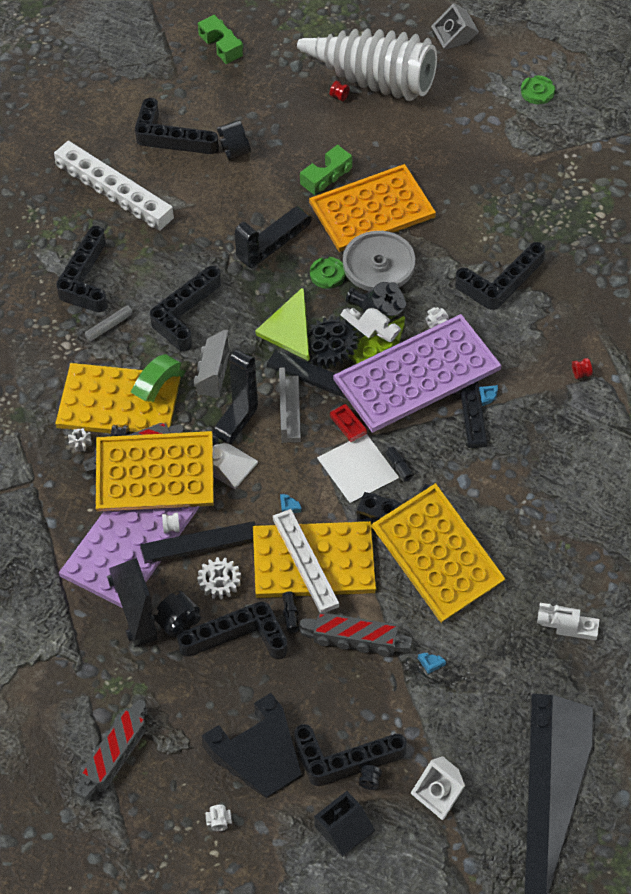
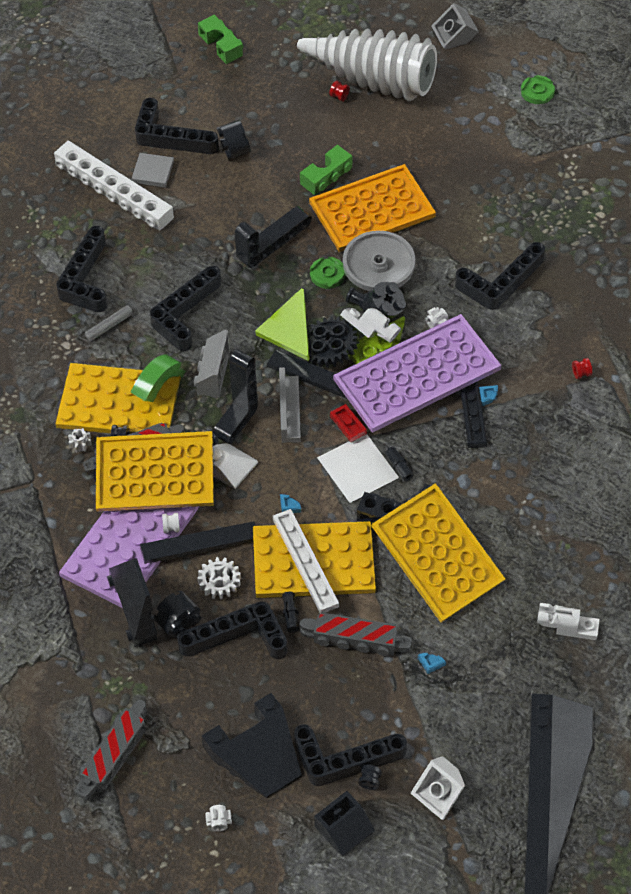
none -> light grey tile [131,153,174,187]

